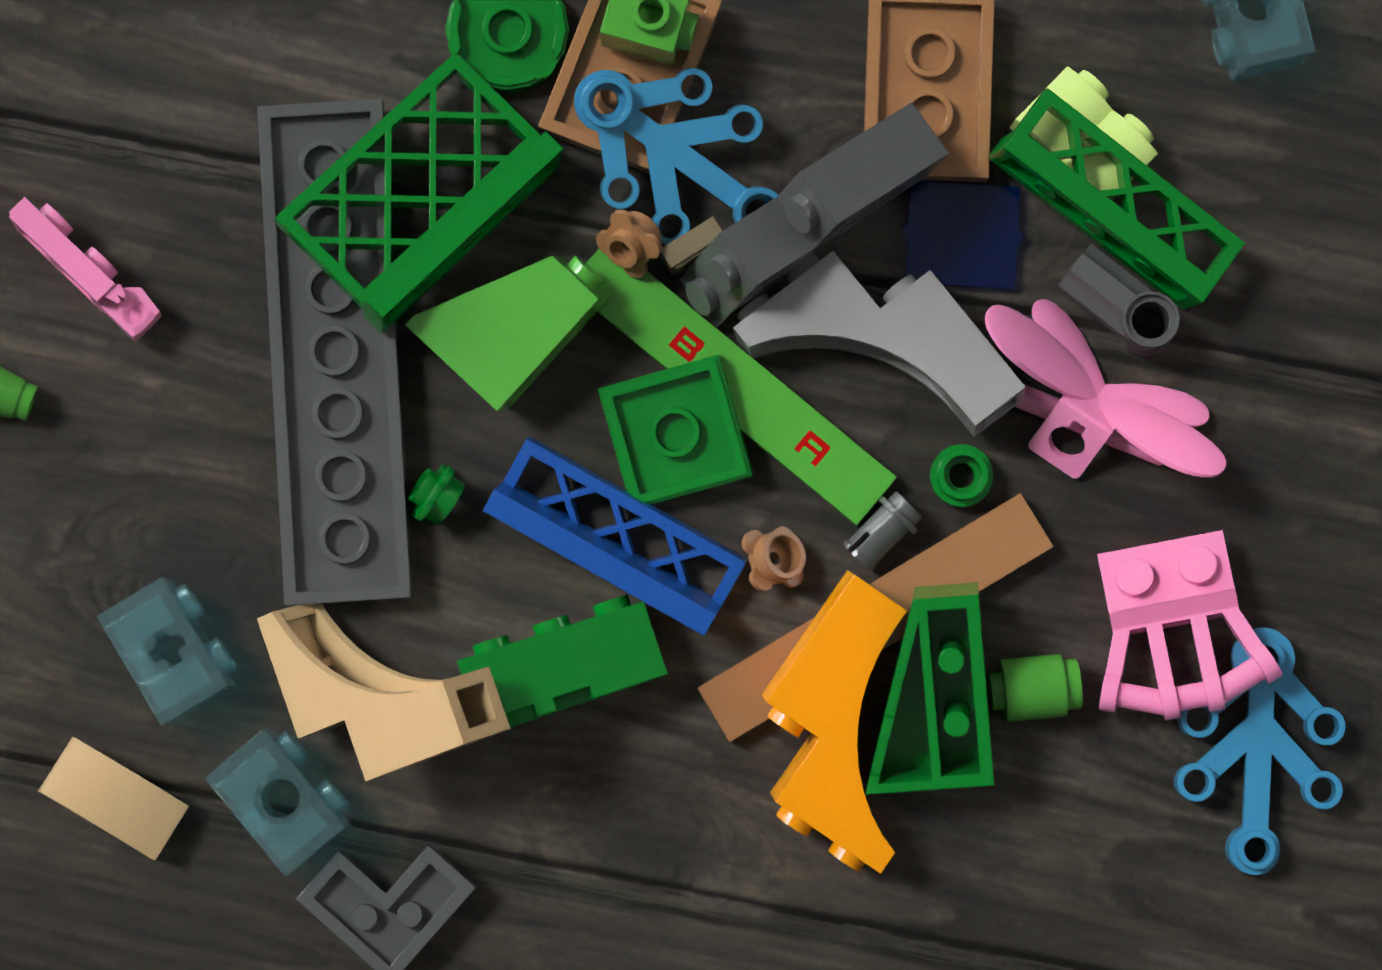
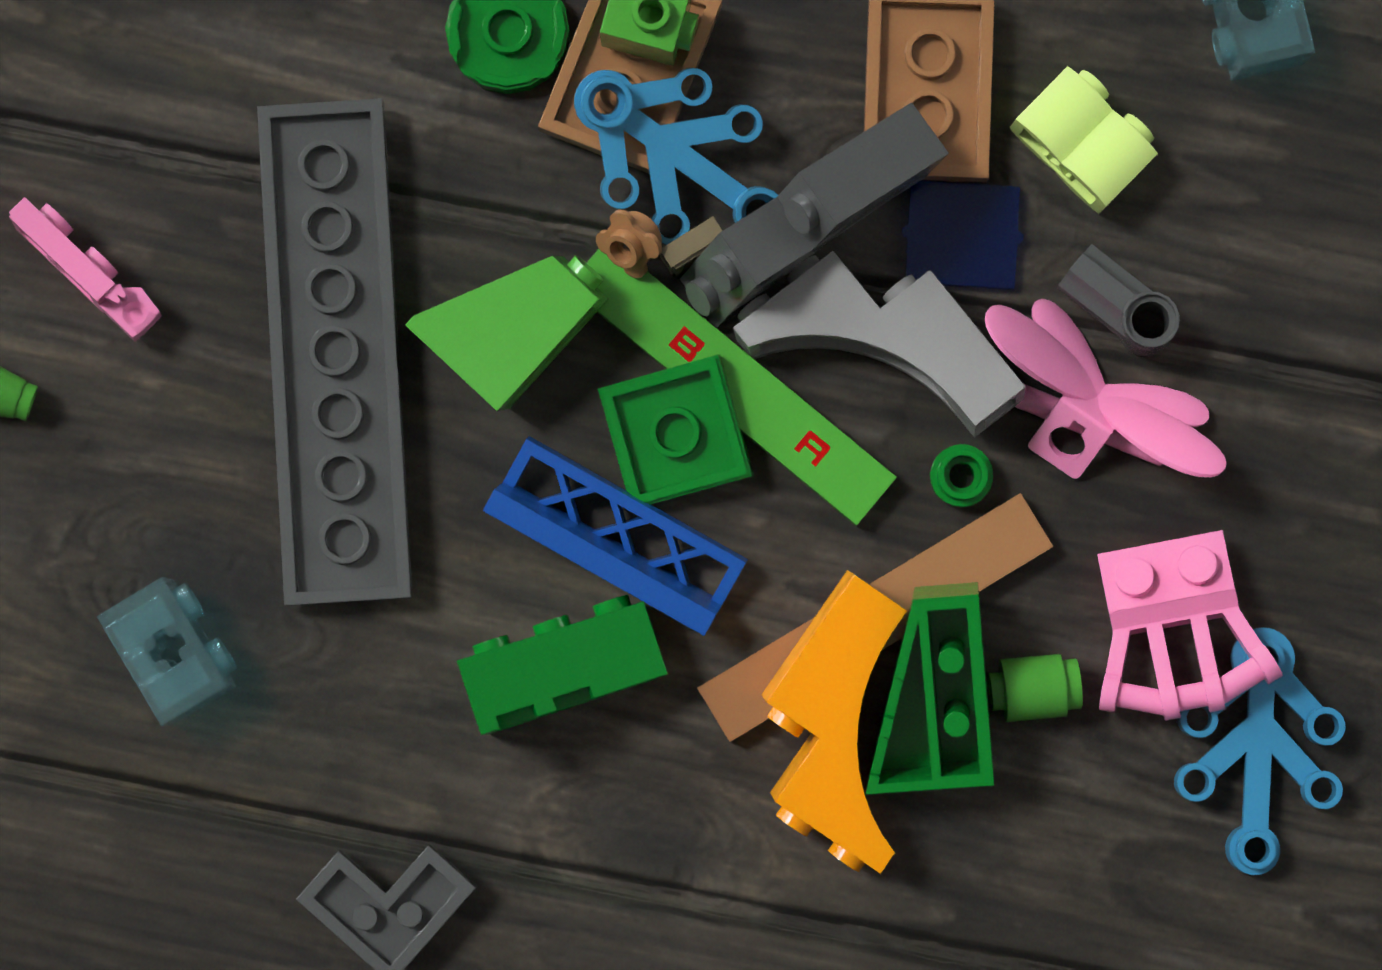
tan slope [38,737,189,861] -> none
clear light blue brick [204,728,352,877] -> none
tan arch [257,604,511,782] -> none
green fence [275,52,563,334] -> none
green plate [408,464,464,525] -> none
medium nougat plate [742,526,806,592] -> none
dark grey pin [842,491,923,572] -> none
green fence [988,88,1245,310] -> none

